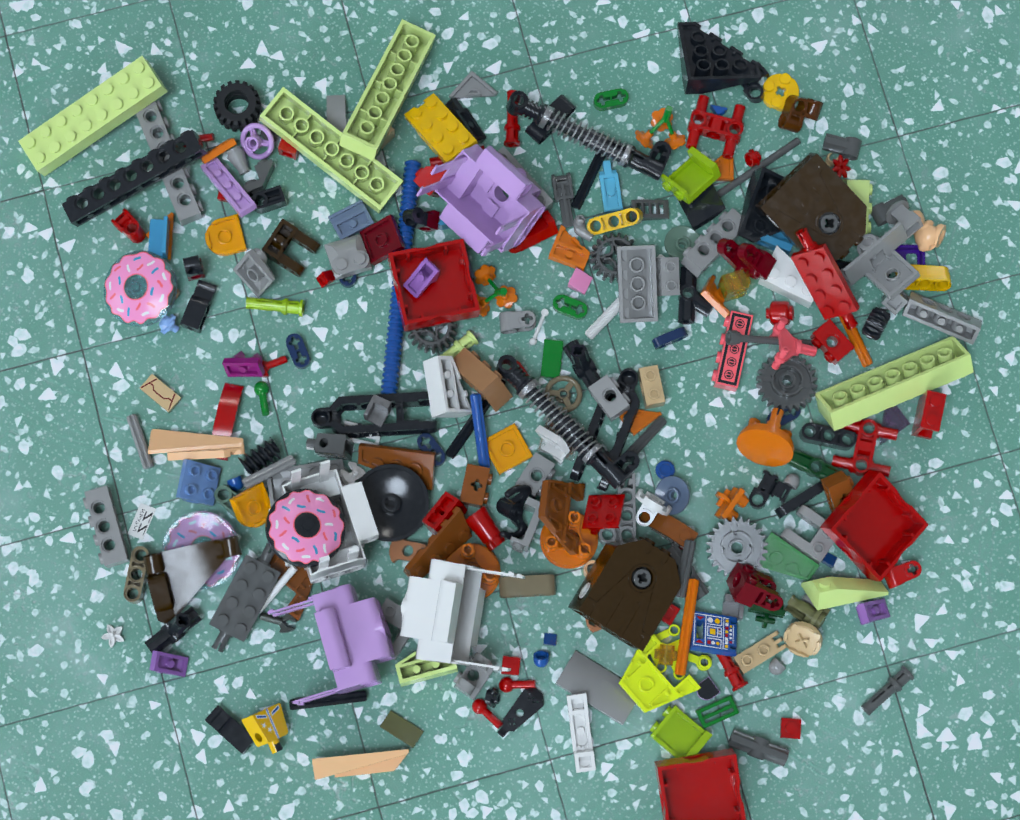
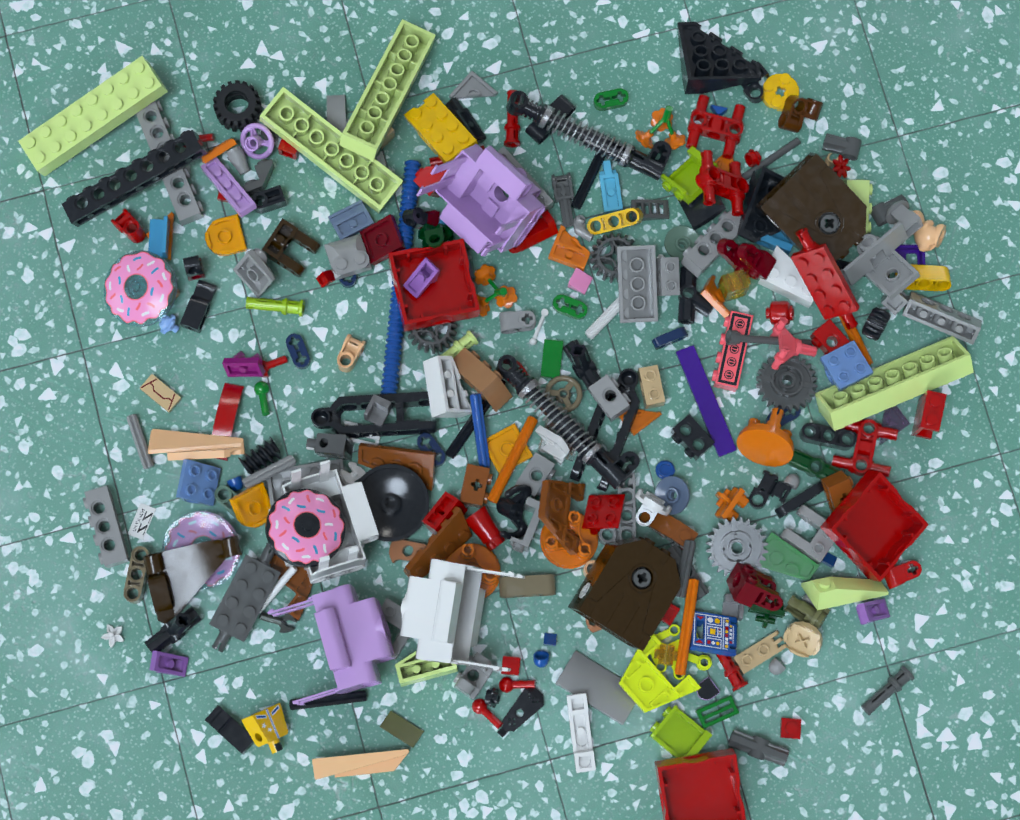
dark grey axle [626,416,667,462] -> none
none -> light nougat piece [337,334,366,373]
none -> dark green piece [418,223,454,248]
none -> orange axle [488,416,538,504]
none -> black brick [671,414,715,460]
none -> dark purple tile [676,345,737,458]
none -> red piece [695,150,749,217]
none -> medium blue plate [820,340,873,392]

